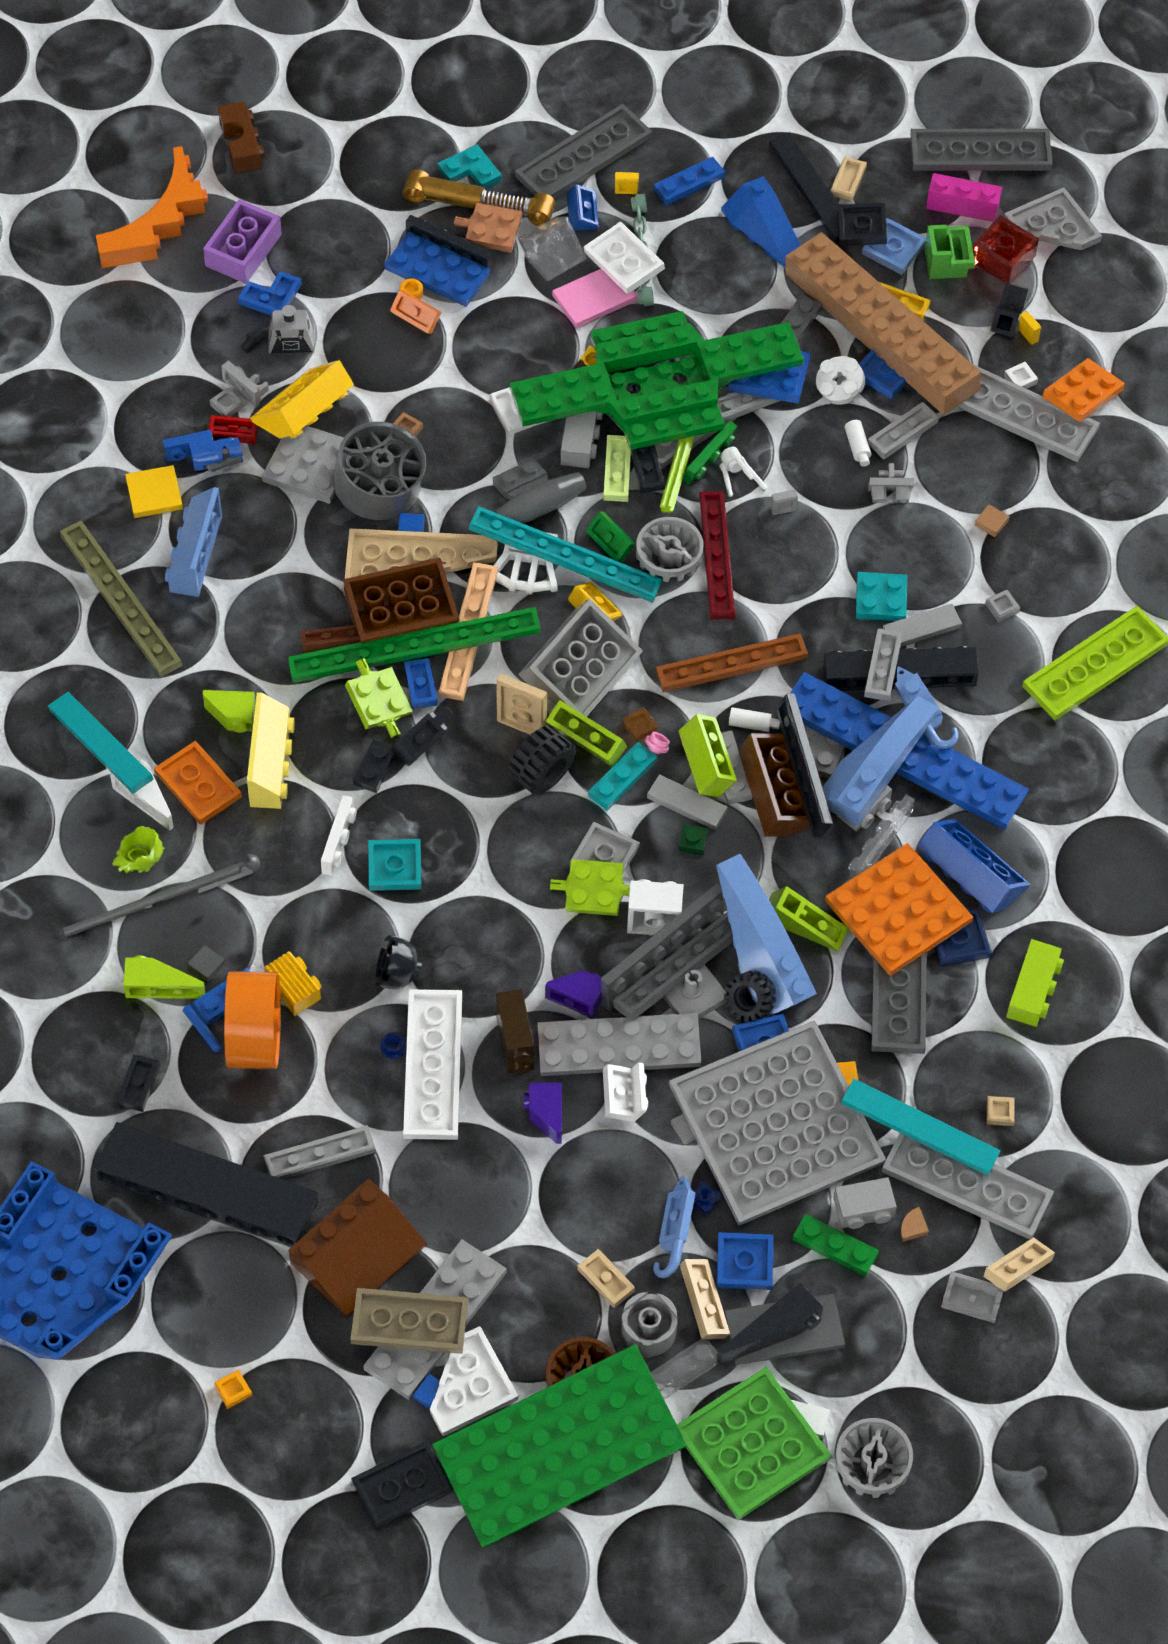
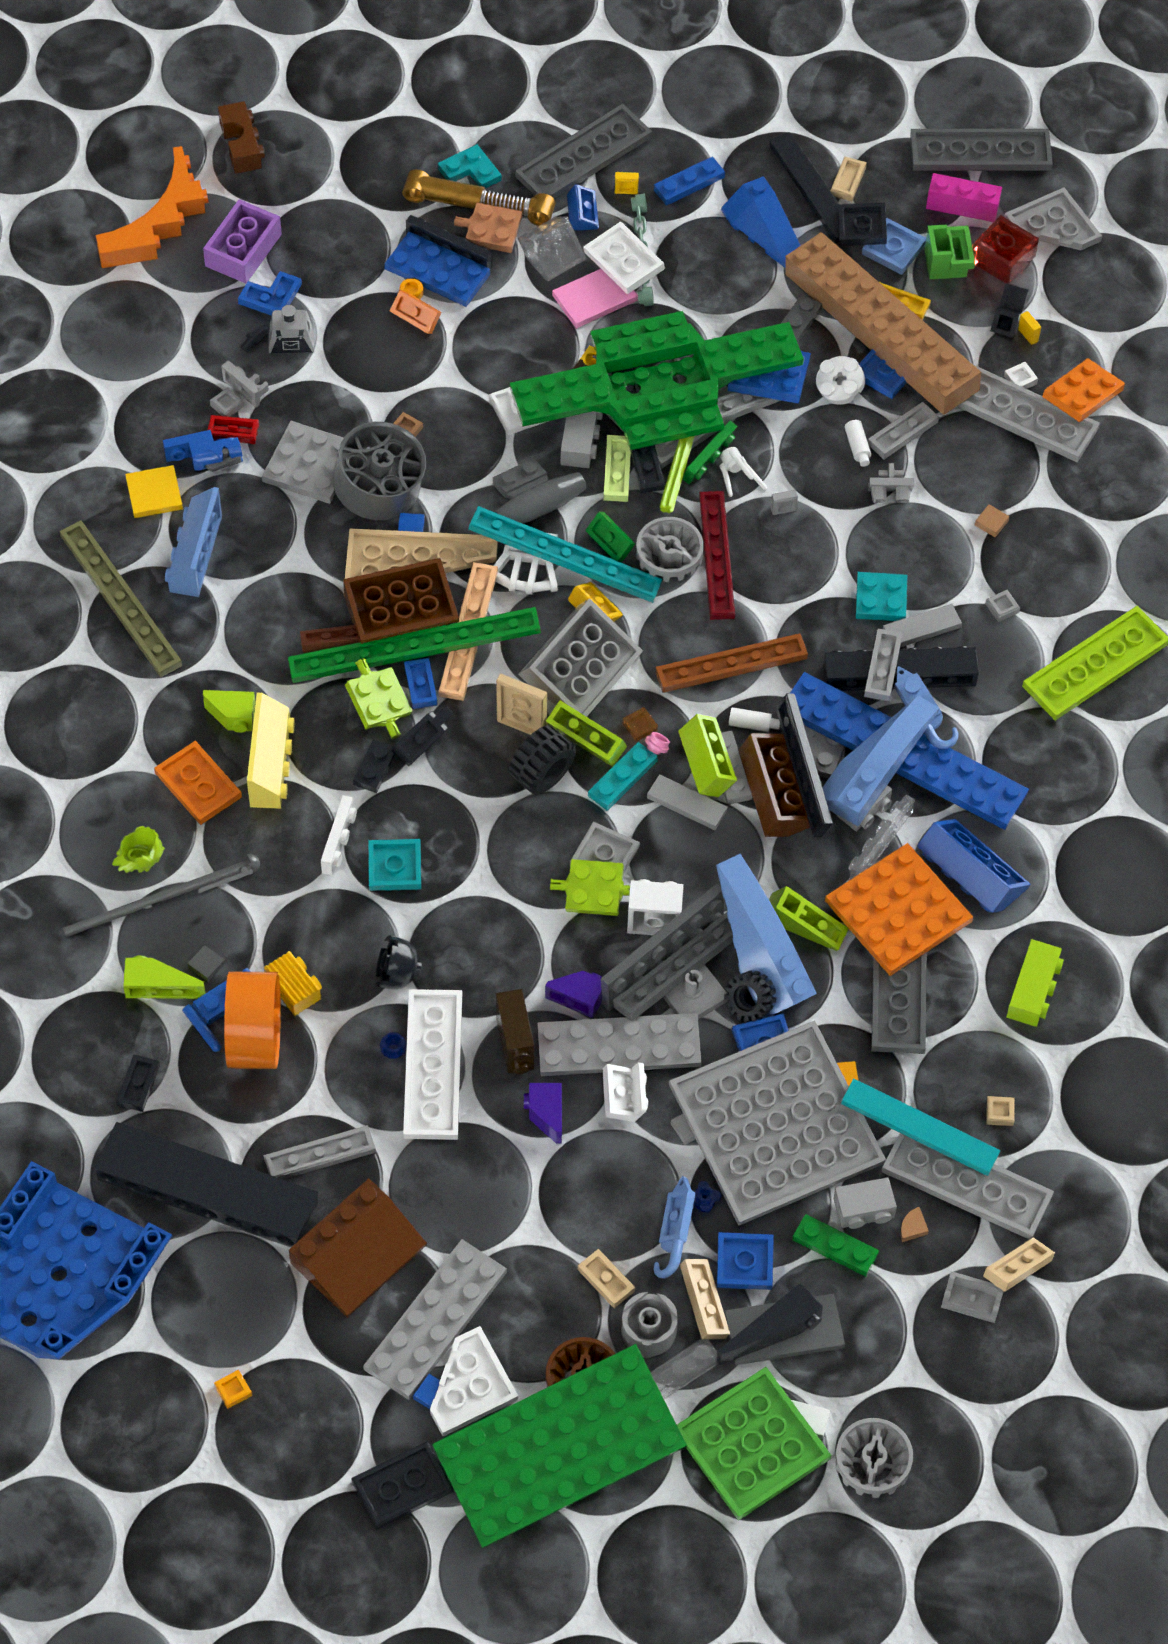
teal tile [48,692,154,794] -> none
white slope [110,759,173,831] -> none
yellow slope [250,360,354,439] -> none
dark tan plate [351,1288,468,1354] -> none
dark green plate [678,824,708,855] -> none
dark blue tile [934,908,992,967] -> none

